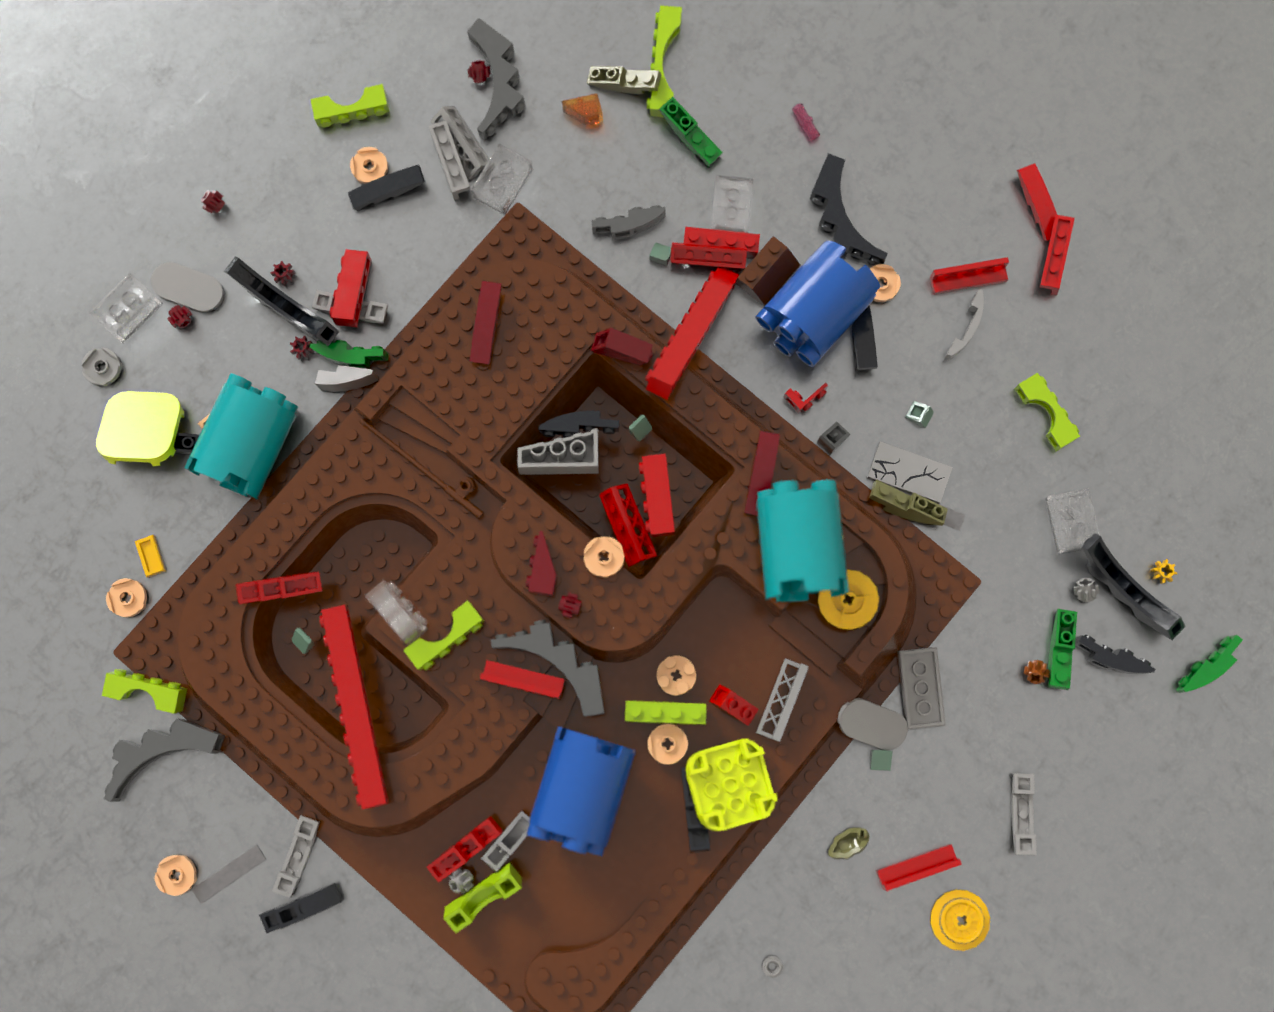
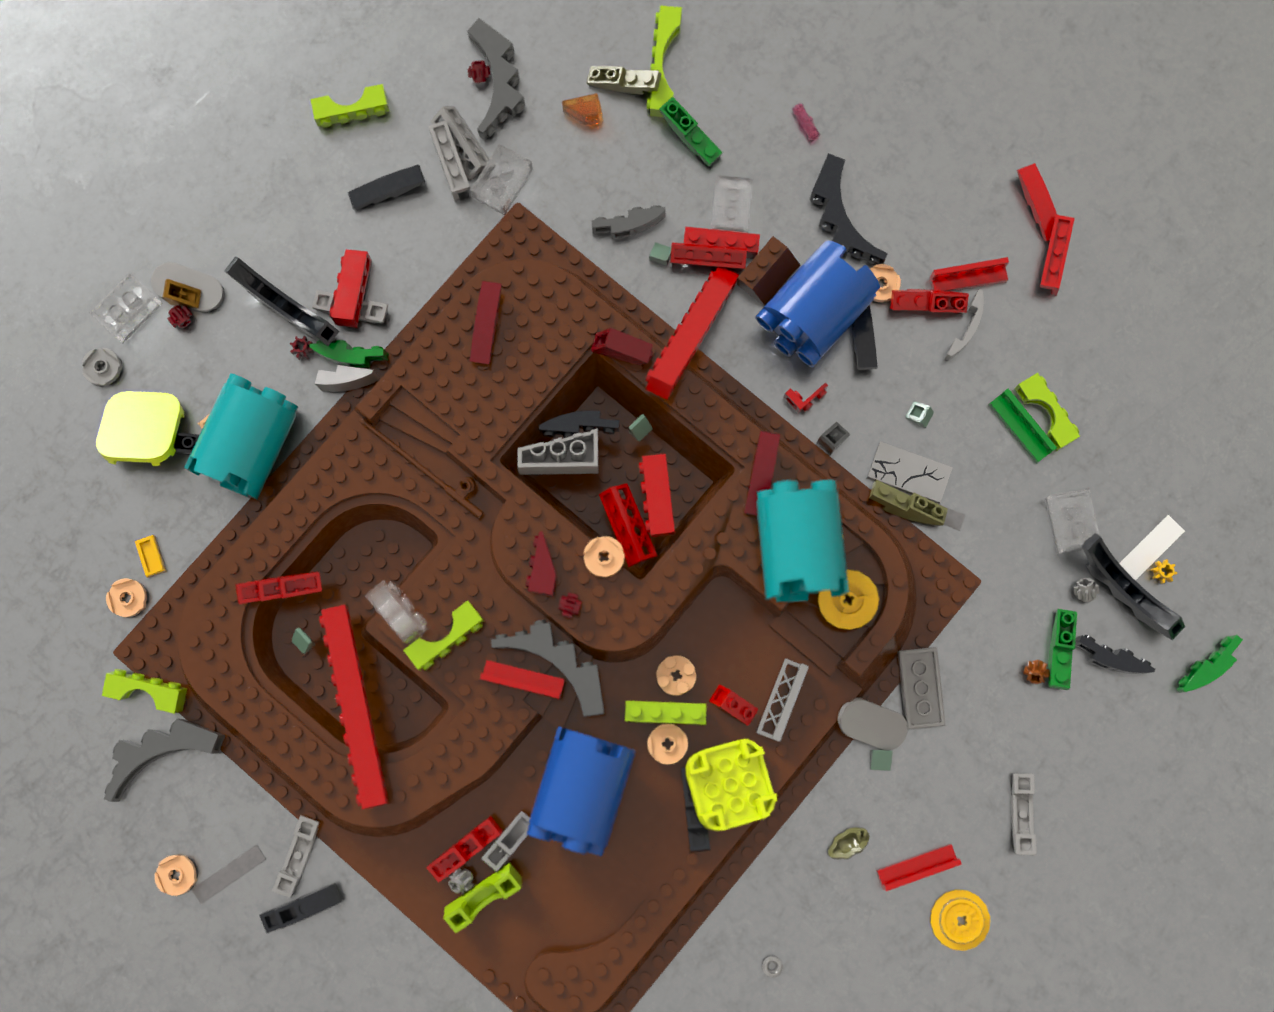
dark red gear [201,190,225,213] -> none
dark red gear [270,261,296,286] -> none
light nougat plate [350,147,388,184] -> none
none -> pearl gold slope [162,279,202,308]
none -> red slope [890,289,969,313]
none -> green fence [988,388,1057,463]
none -> white sticker [1119,515,1185,581]

